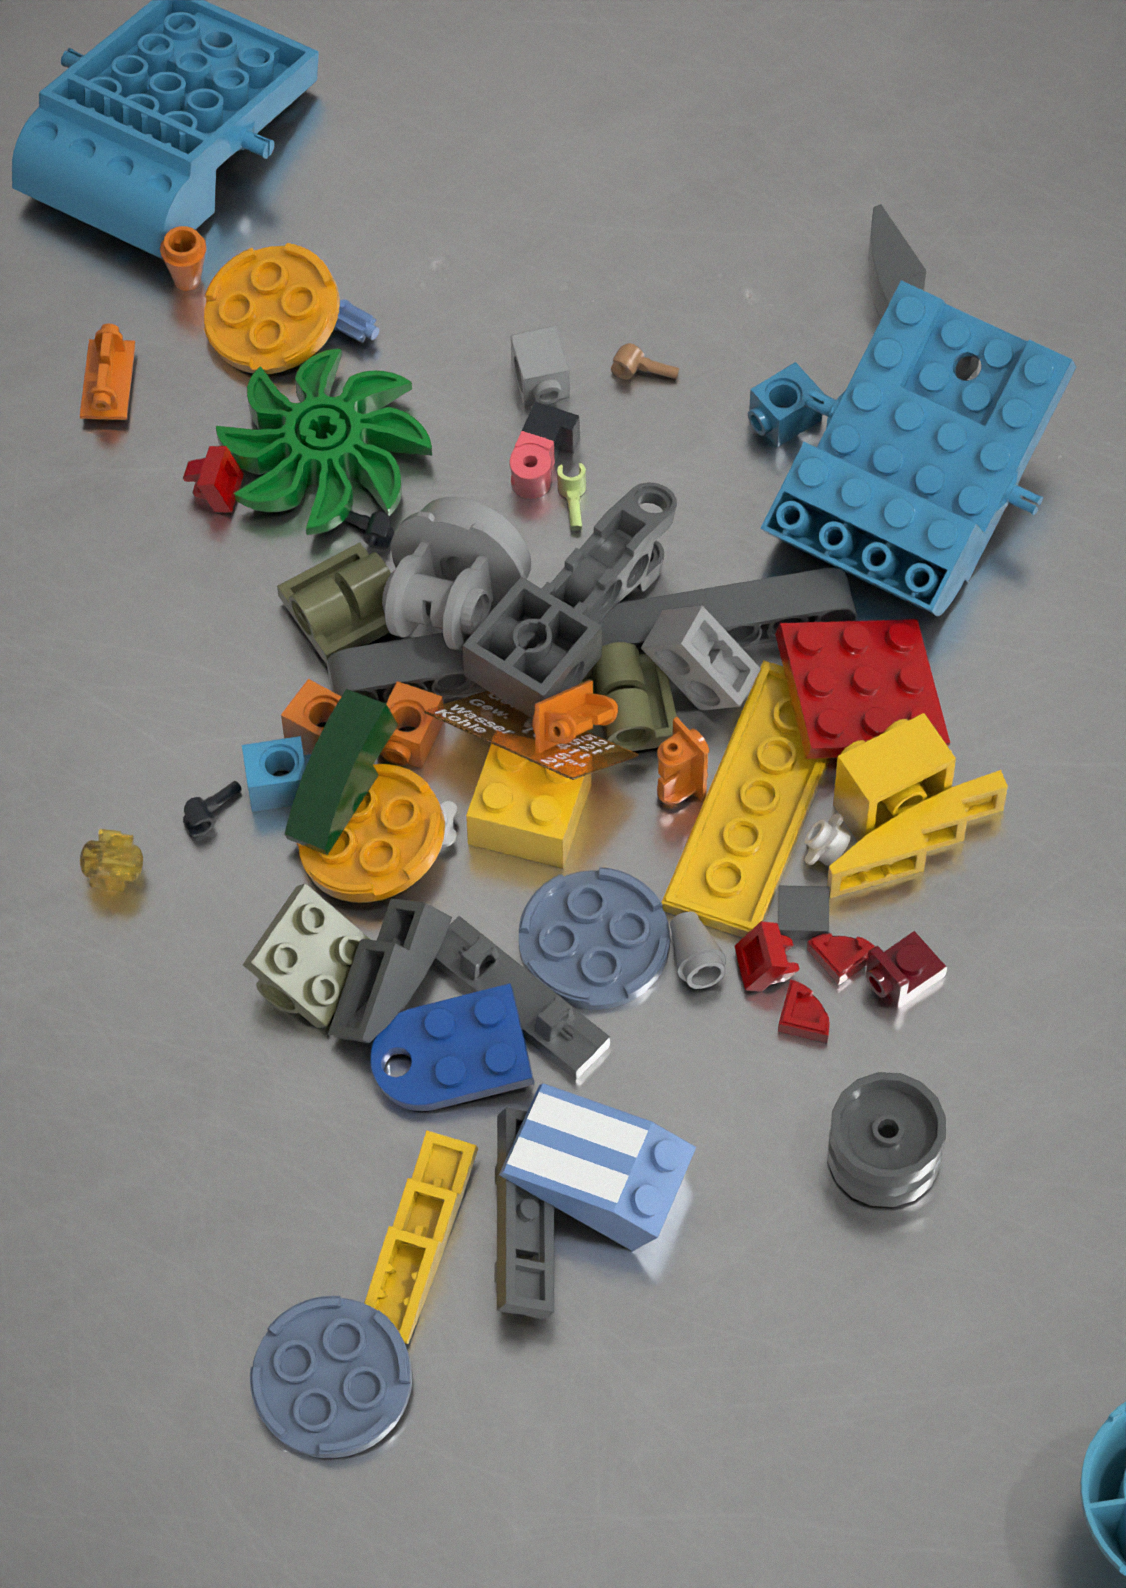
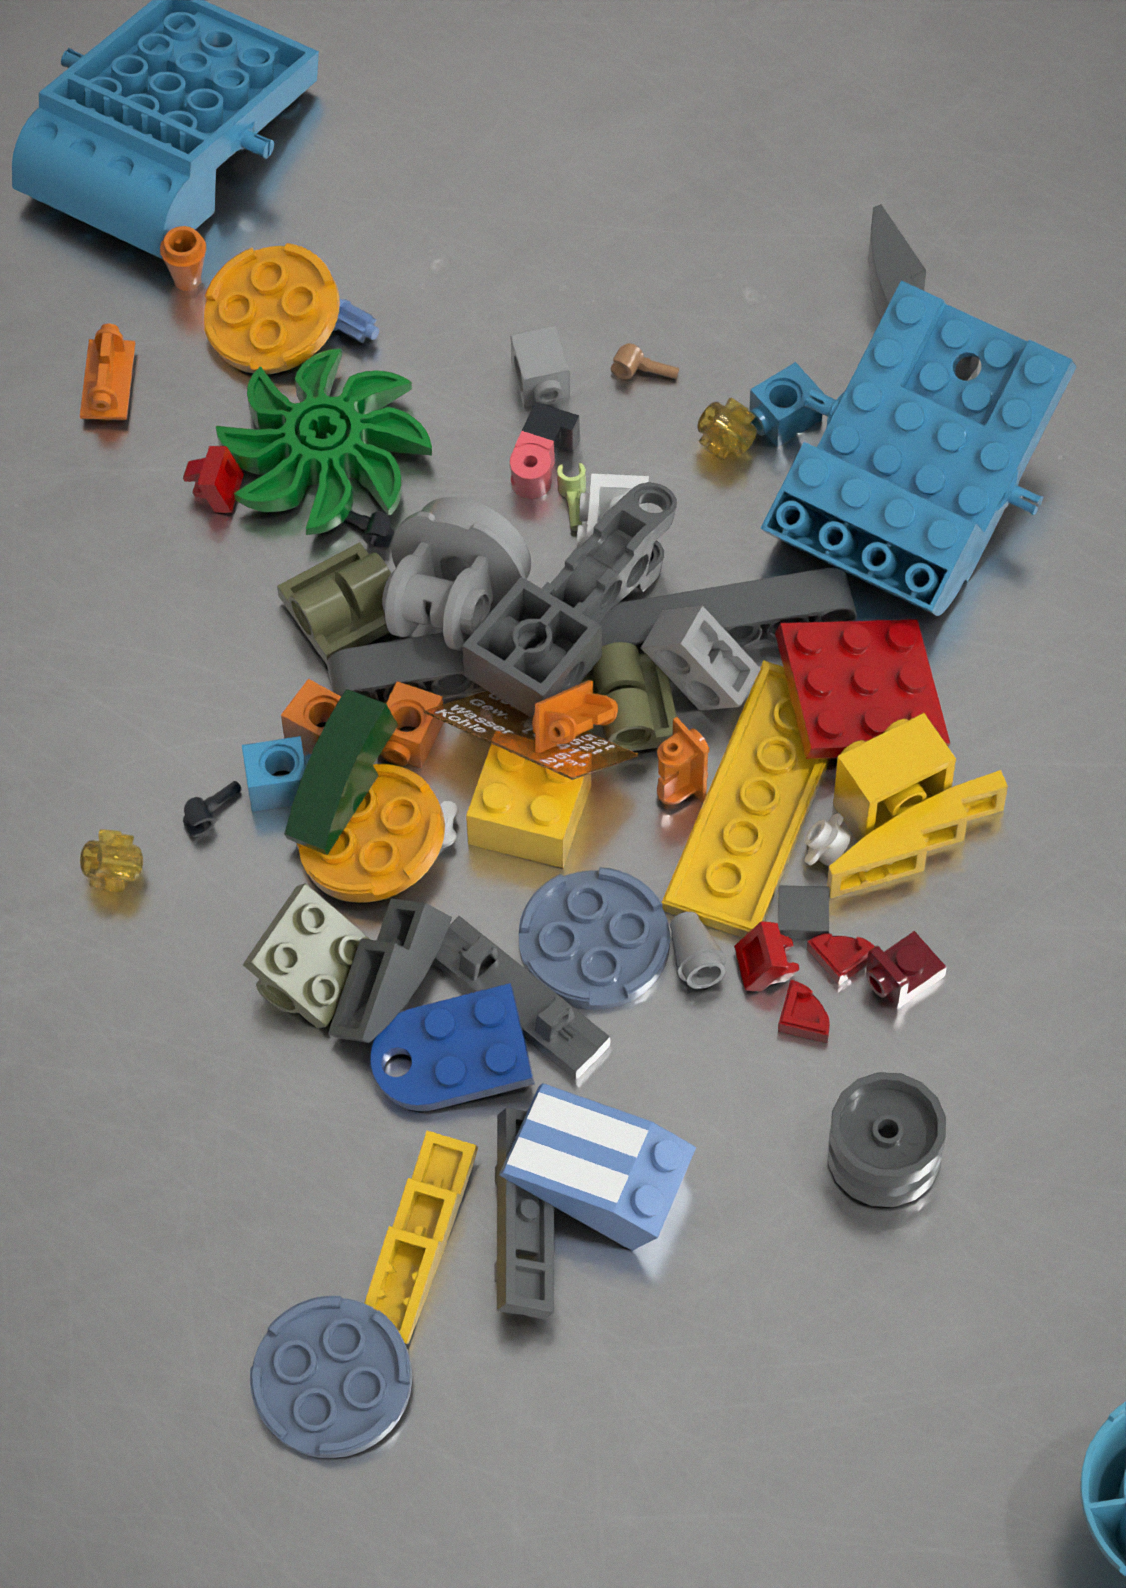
none -> white bracket [577,474,649,549]
none -> clear yellow gear [697,398,756,460]

